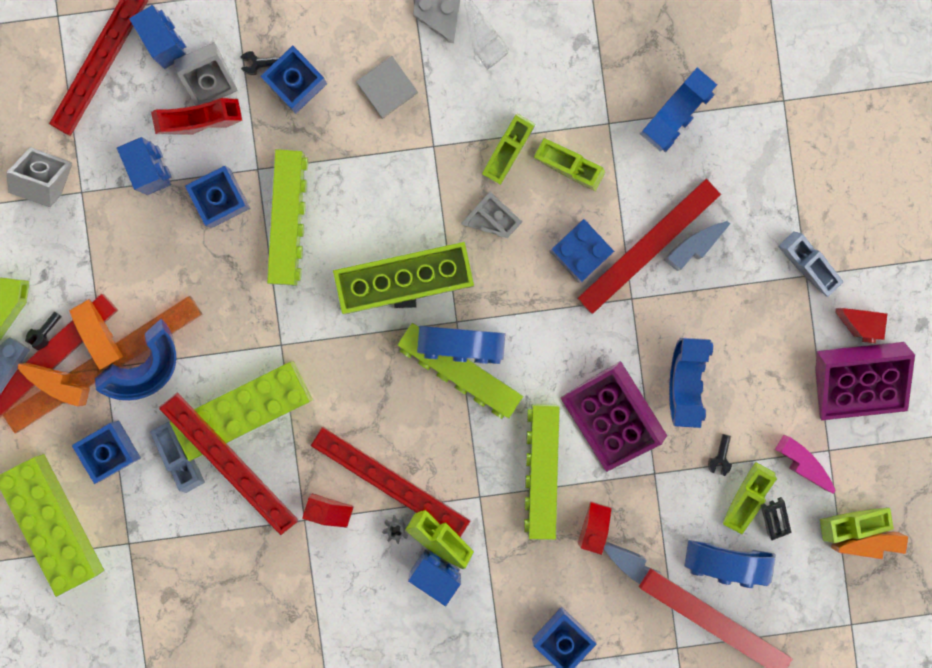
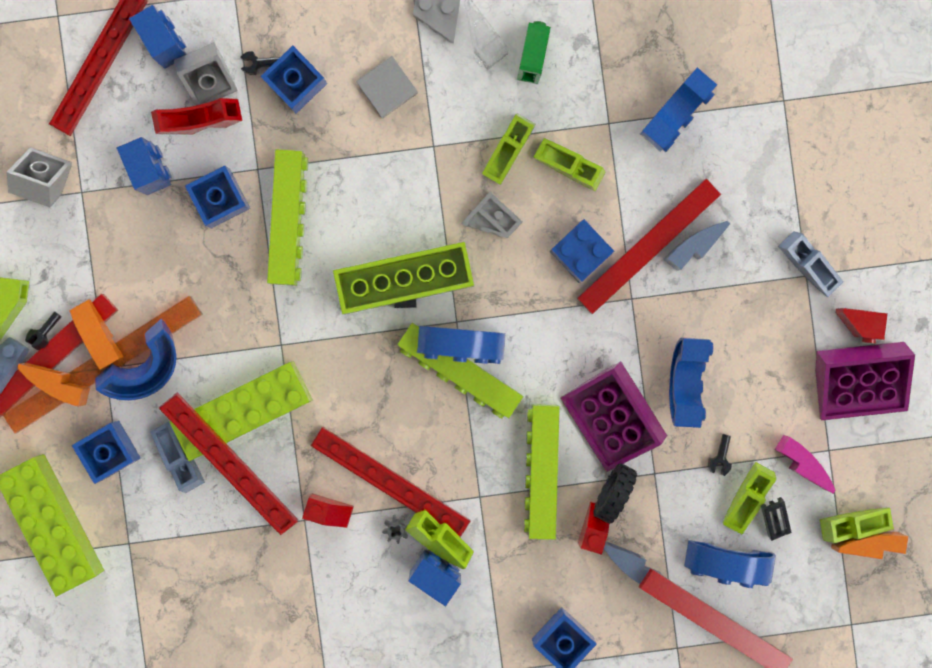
none -> green slope [517,21,551,84]
none -> black tyre [593,463,637,524]

